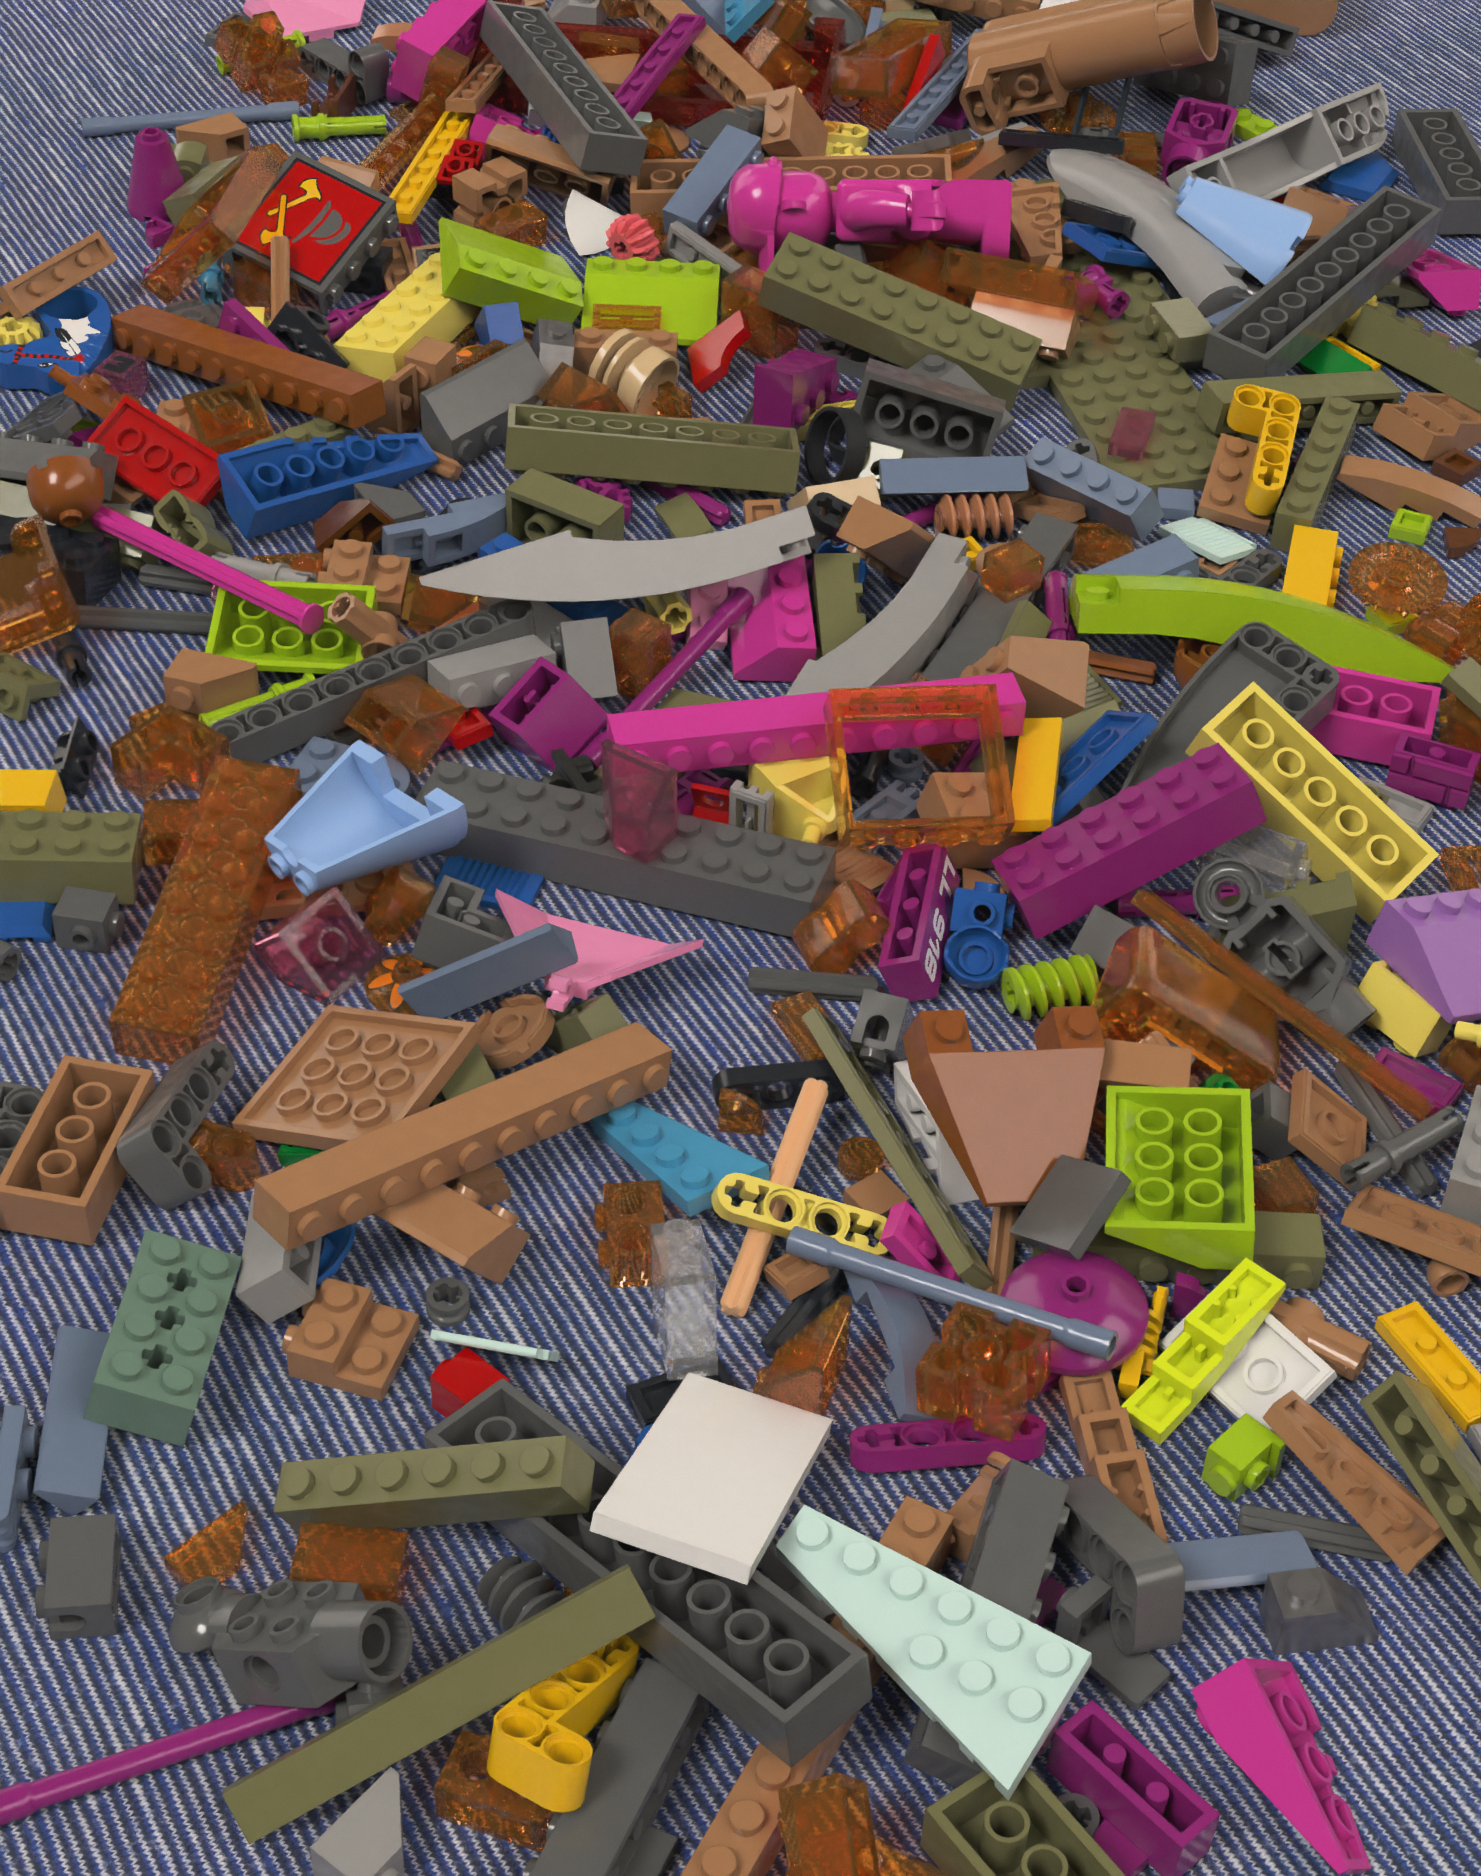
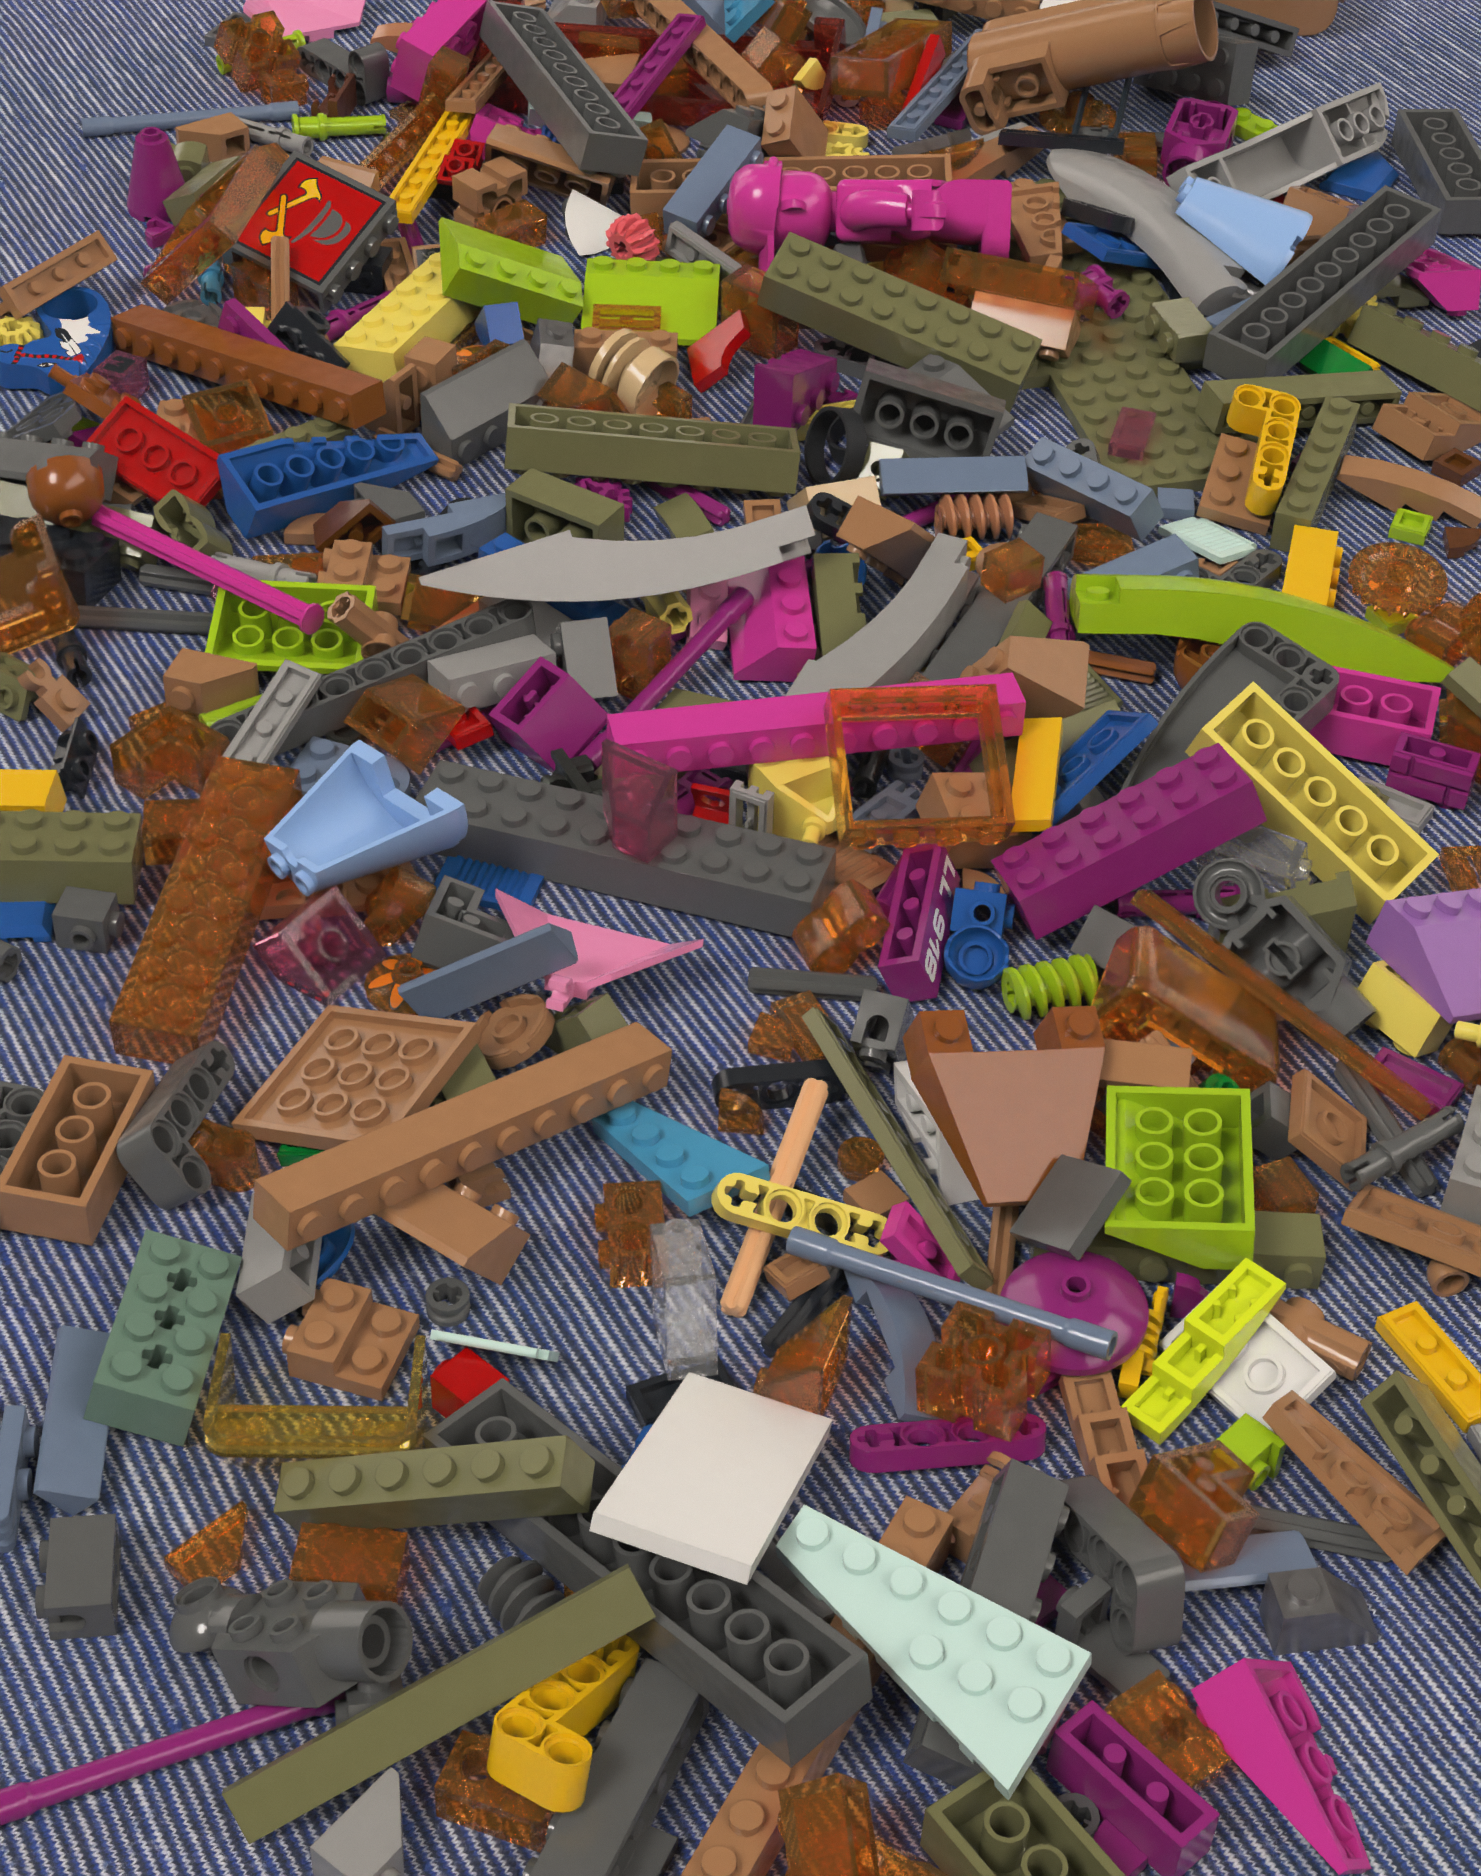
none -> medium nougat plate [17,658,91,732]
none -> clear yellow windscreen [203,1333,428,1466]
none -> light grey tile [205,659,322,806]
none -> light grey pin [235,115,314,156]
none -> medium nougat tile [283,513,325,545]
none -> clear orange tile [748,1012,793,1062]
none -> light yellow tile [793,58,830,90]
none -> clear orange brick [1104,1669,1231,1793]
none -> clear orange brick [1128,1440,1260,1573]

